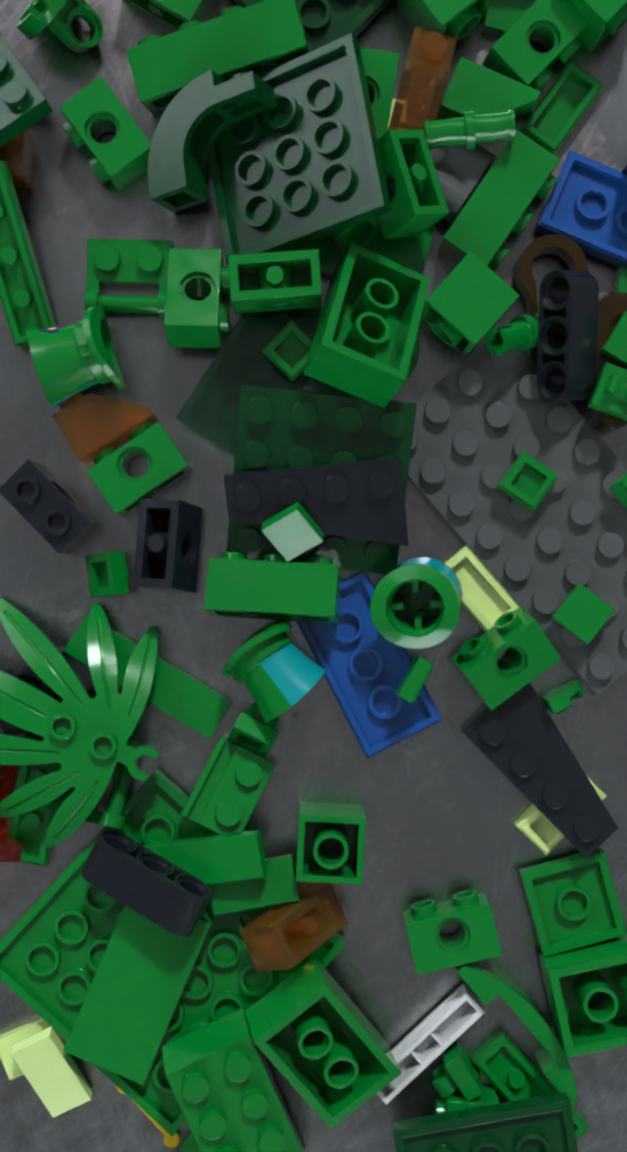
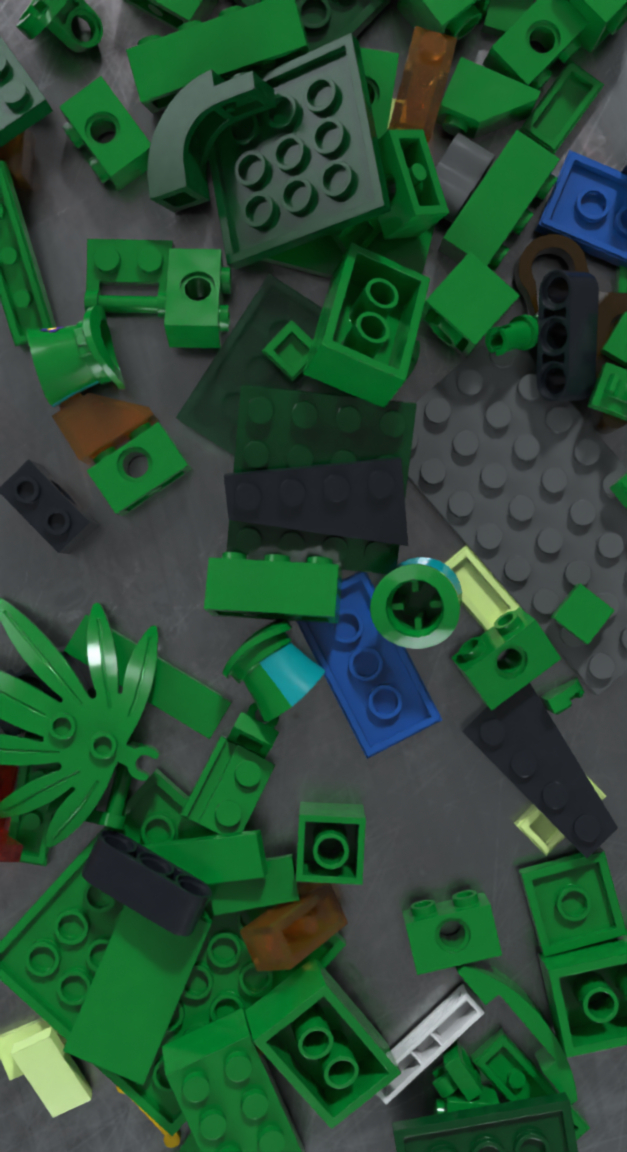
green plate [86,551,129,598] -> none
black brick [133,499,203,593] -> none
green brick [228,249,322,314] -> none
tile [261,502,324,562] -> none
green tile [395,654,434,703] -> none
green pin [424,110,516,150] -> none
green tile [496,450,559,512] -> none

